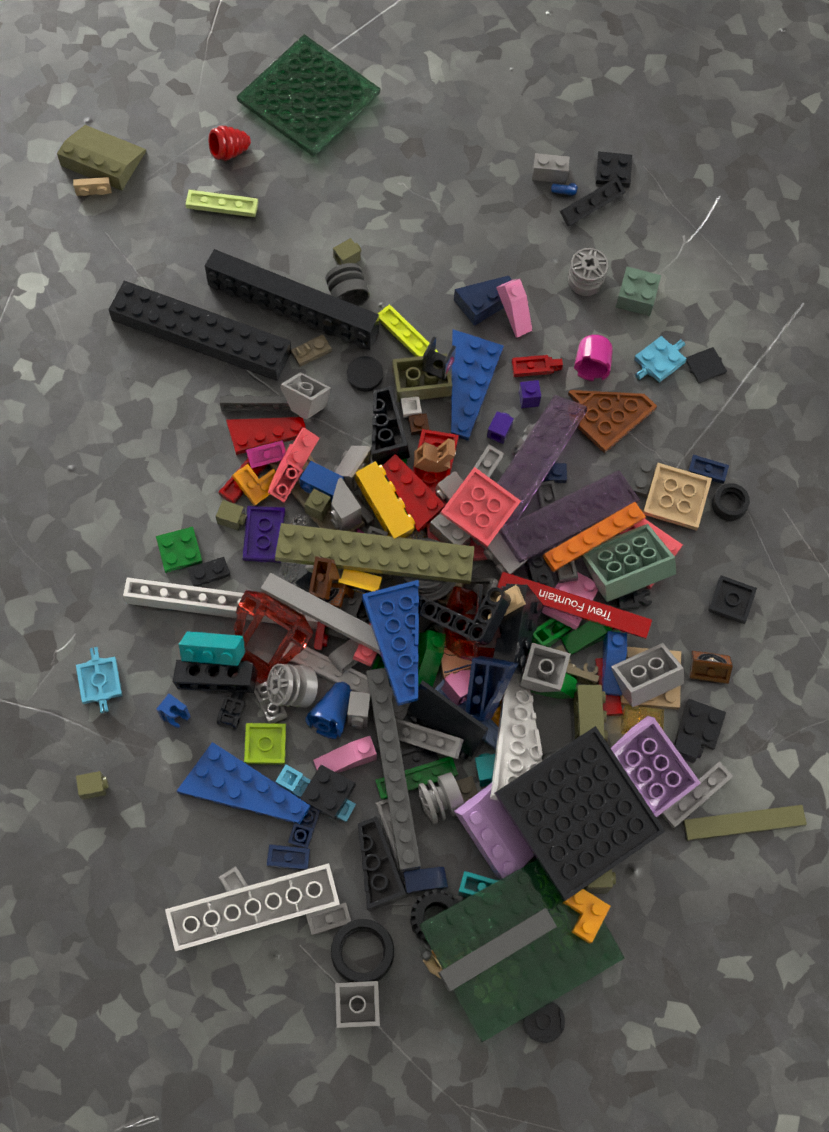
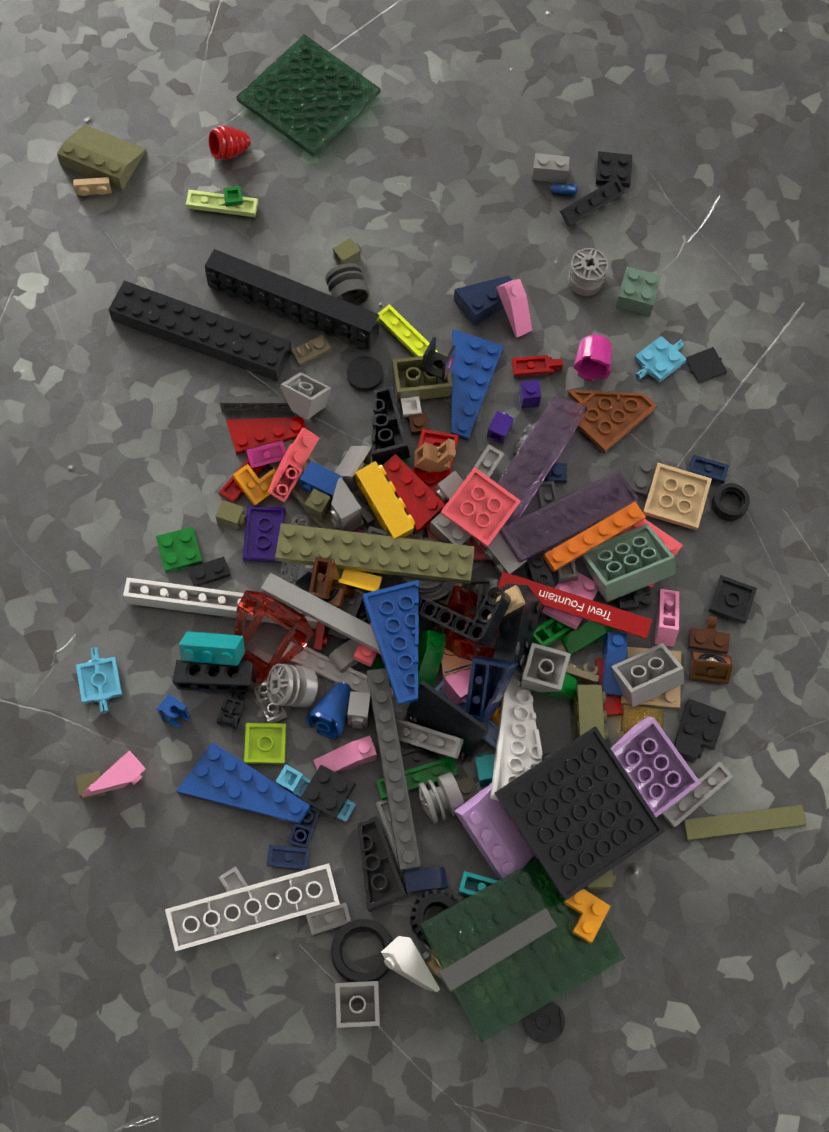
none -> bright pink slope [81,751,146,797]
none -> green plate [223,186,243,207]
none -> white slope [381,936,440,992]
none -> bright pink slope [655,589,679,647]
none -> reddish brown plate [688,616,730,654]

